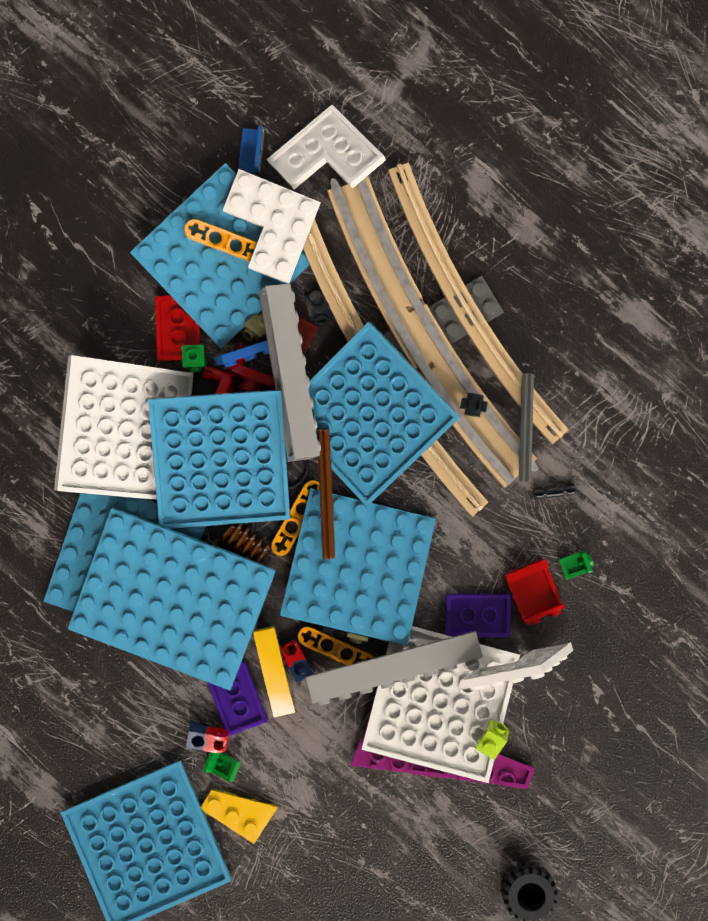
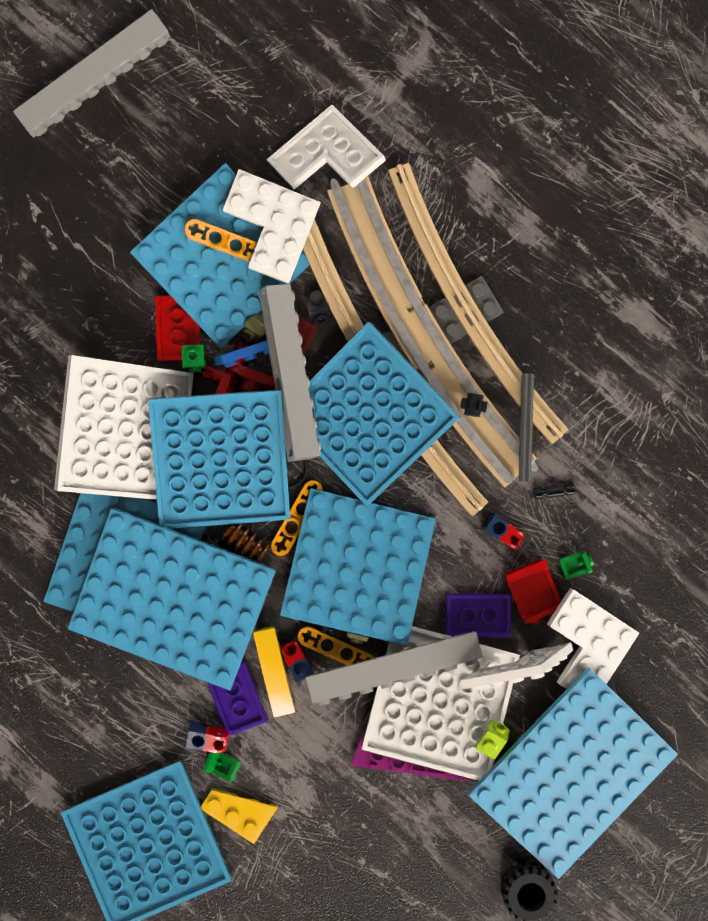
blue panel [238,126,265,175] -> none
reddish brown axle [317,429,335,559] -> none
none -> light grey brick [13,9,170,138]
none -> plate [467,667,678,879]
none -> leg [480,513,525,550]
none -> white plate [547,588,639,689]

